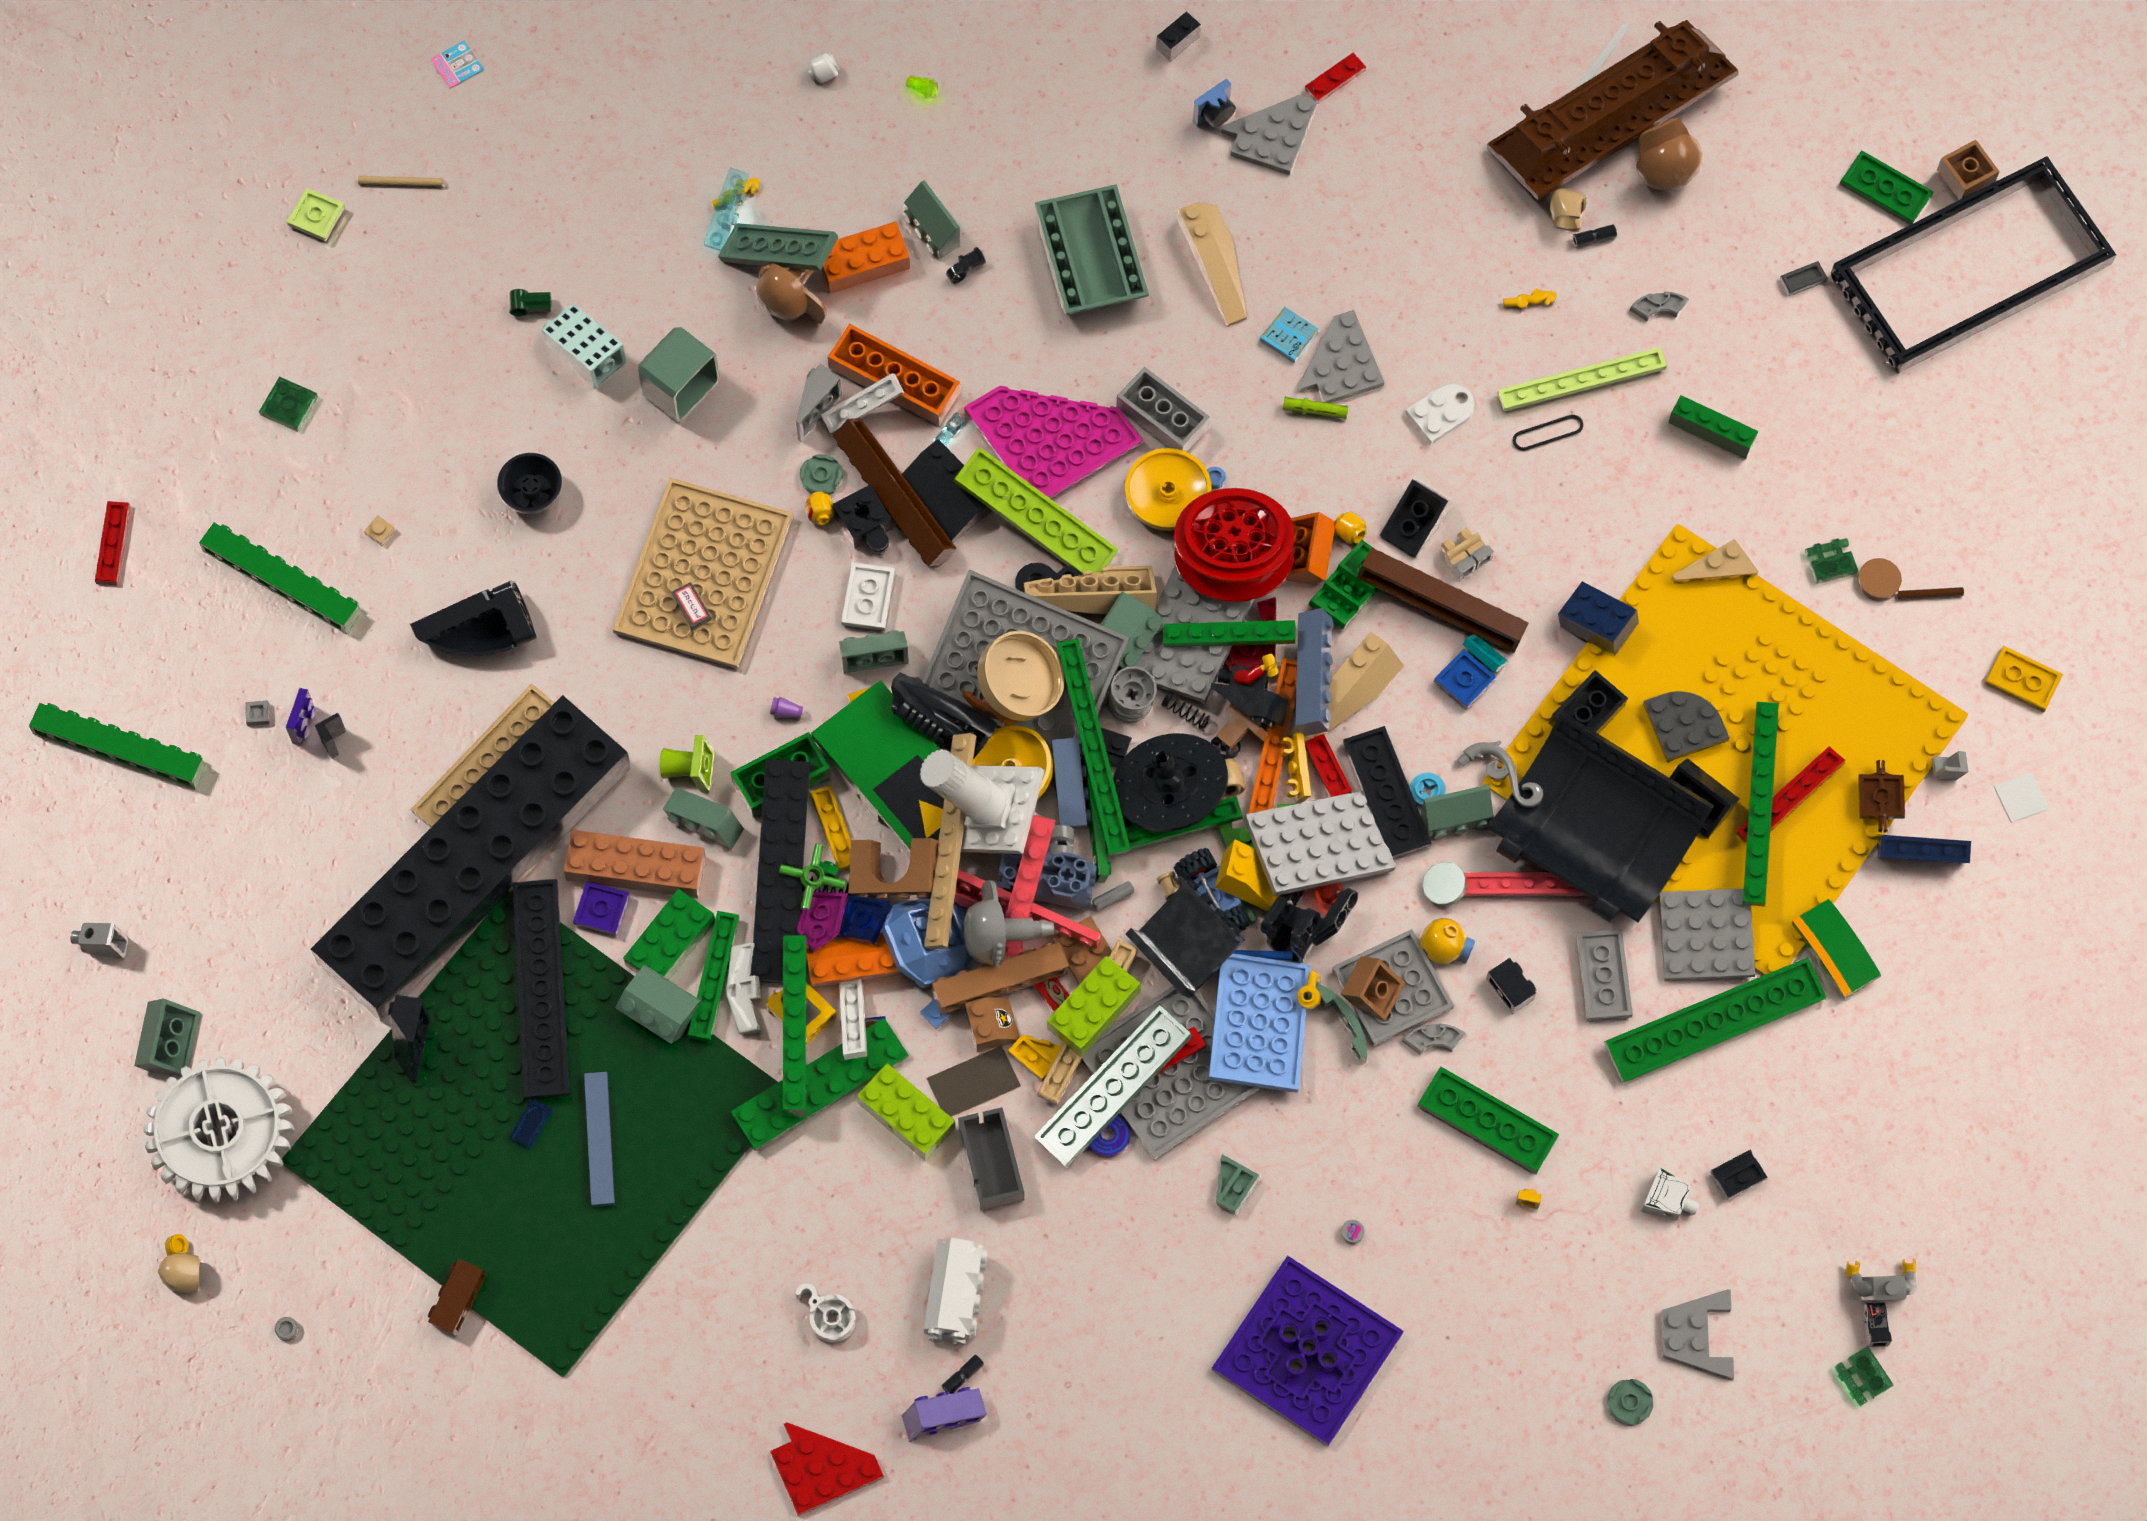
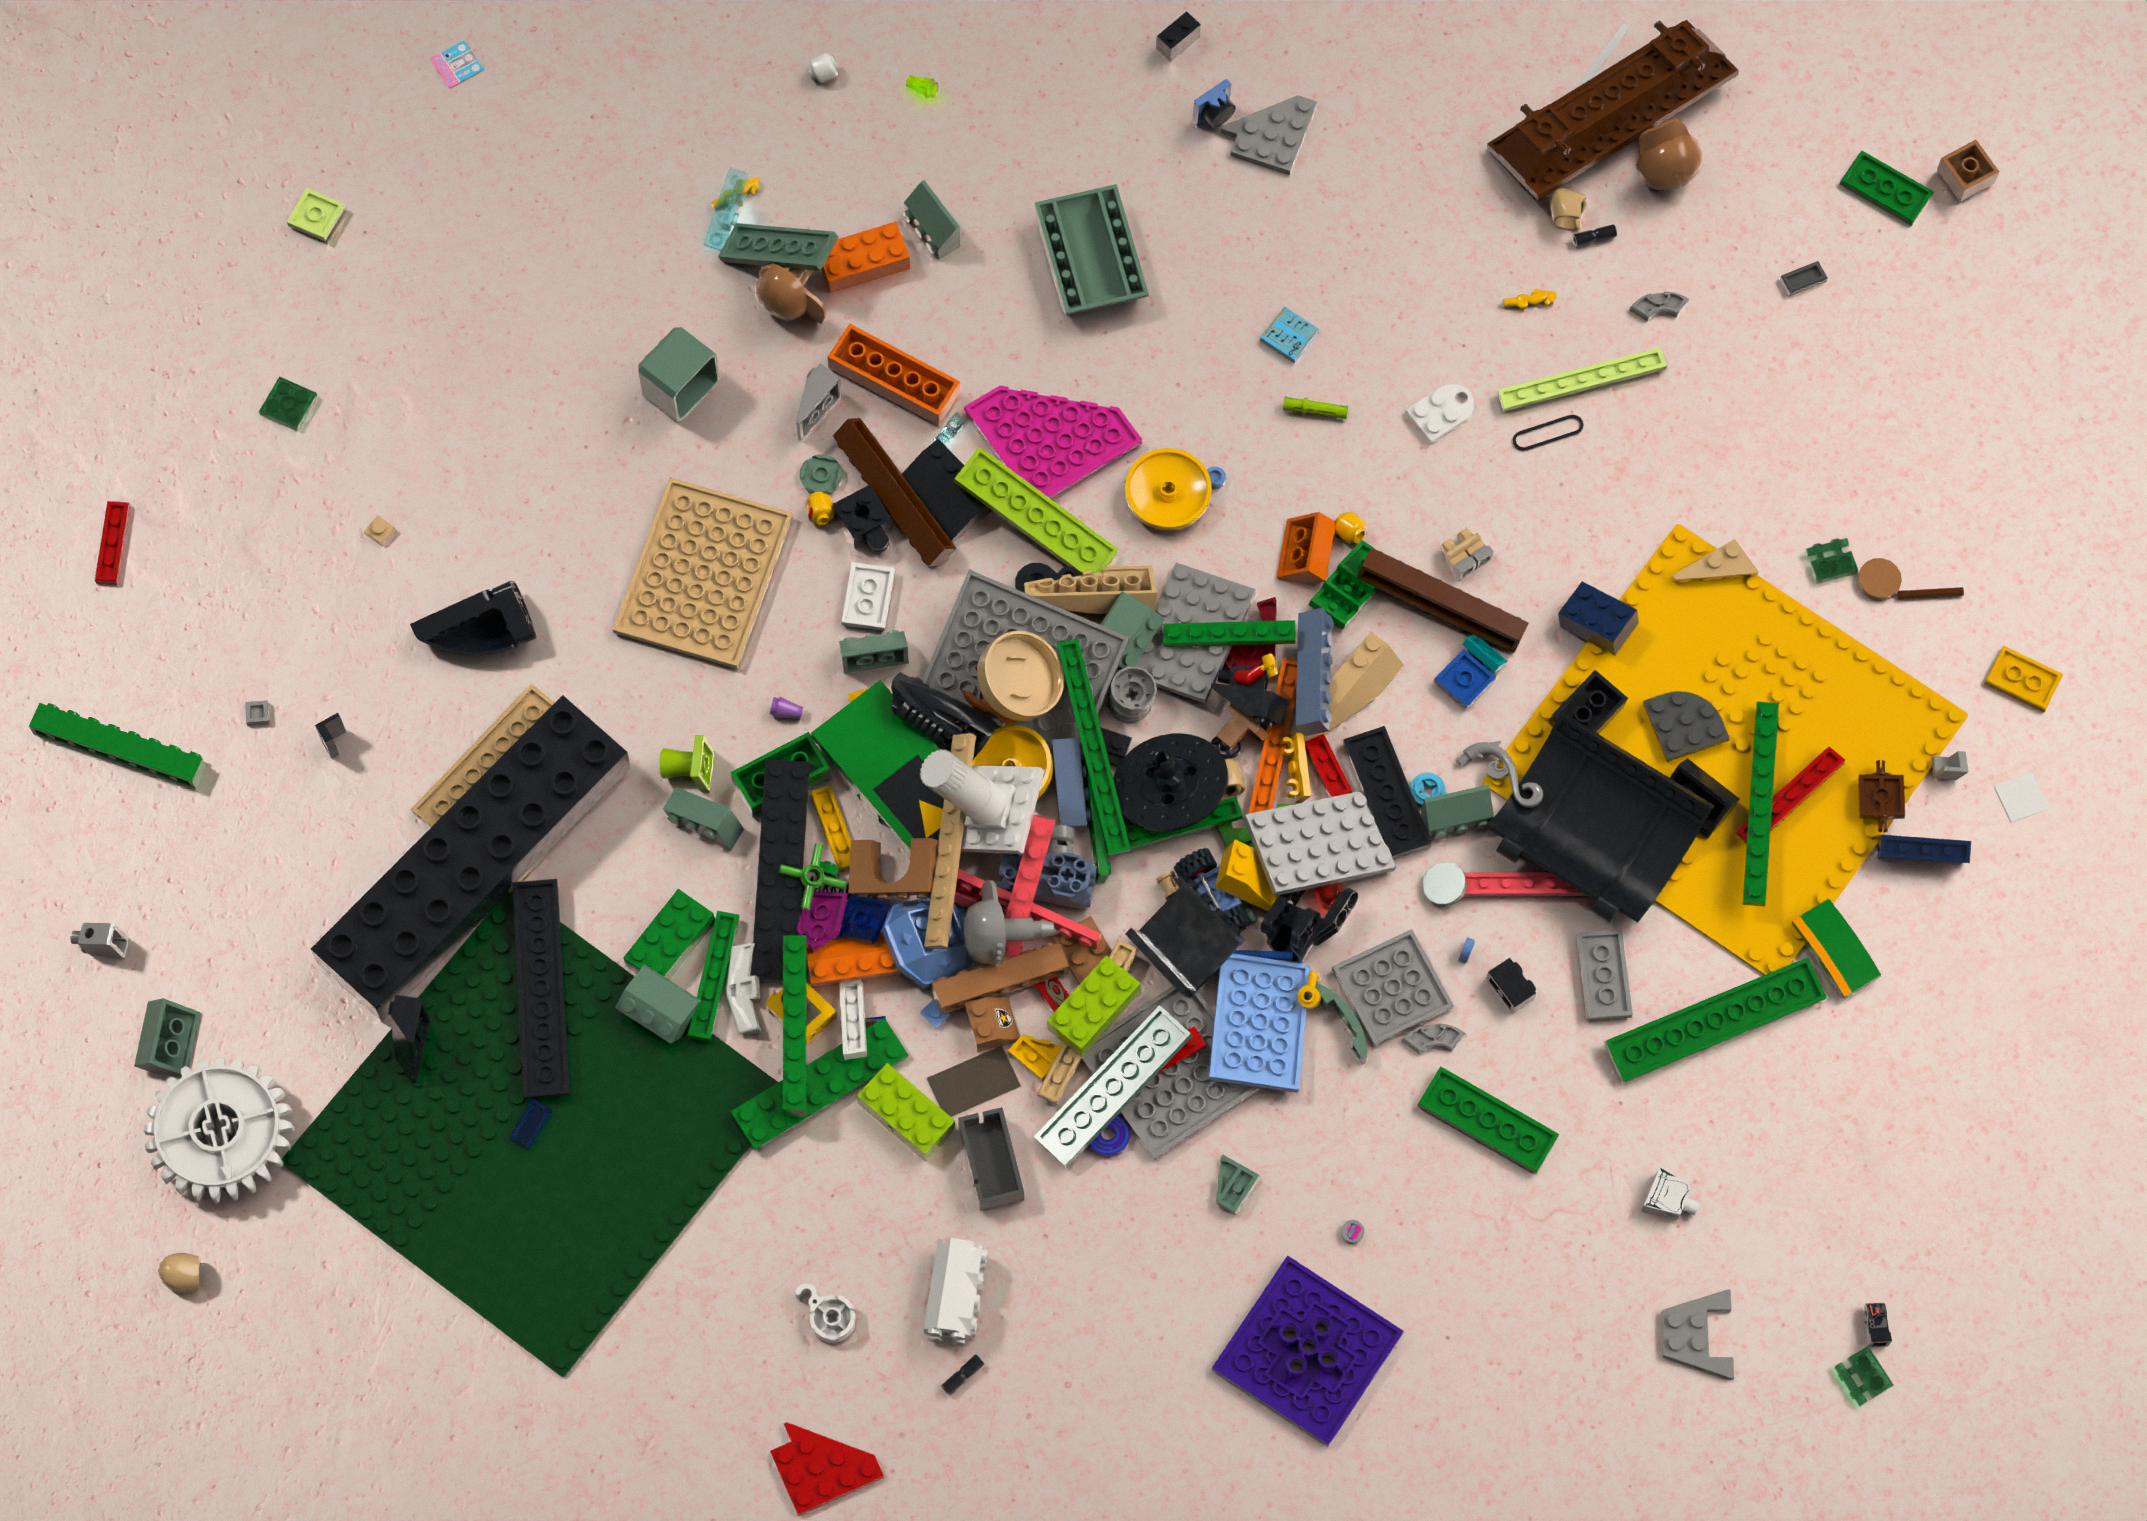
yellow tile [165,1234,188,1256] -> none
green brick [199,522,361,634] -> none
light grey tile [275,1317,299,1341] -> none
dark purple plate [286,688,316,746] -> none
tan bar [358,176,443,187] -> none
reddish brown brick [428,1259,488,1336] -> none
black piece [497,453,562,514] -> none
dark green piece [509,289,552,317] -> none
light aqua slope [542,303,626,389] -> none
nougat brick [564,830,706,898] -> none
dark purple plate [573,881,630,936] -> none
sand blue tile [584,1072,615,1207] -> none
tile [672,582,712,630] -> none
white plate [821,373,904,434] -> none
wedge [902,1387,987,1442] -> none
black connector [946,247,986,284] -> none
light grey axle [1092,881,1134,911] -> none
light grey brick [1116,366,1210,452] -> none
black piece [1161,691,1210,730] -> none
red wheel [1174,488,1295,602] -> none
tan wedge [1178,202,1247,326] -> none
light grey wing [1298,310,1384,403] -> none
red plate [1304,53,1366,104] -> none
medium nougat slope [1341,956,1405,1021] -> none
black slope [1380,479,1454,557] -> none
yellow cylinder [1420,918,1466,964] -> none
yellow plate [1515,1189,1542,1209] -> none
sand green tile [1607,1379,1653,1426] -> none
light grey plate [1659,889,1756,981] -> none
green brick [1668,395,1759,459] -> none
black plate [1710,1149,1768,1201] -> none
black door [1831,156,2117,373] -> none
light grey torso [1845,1259,1917,1300] -> none

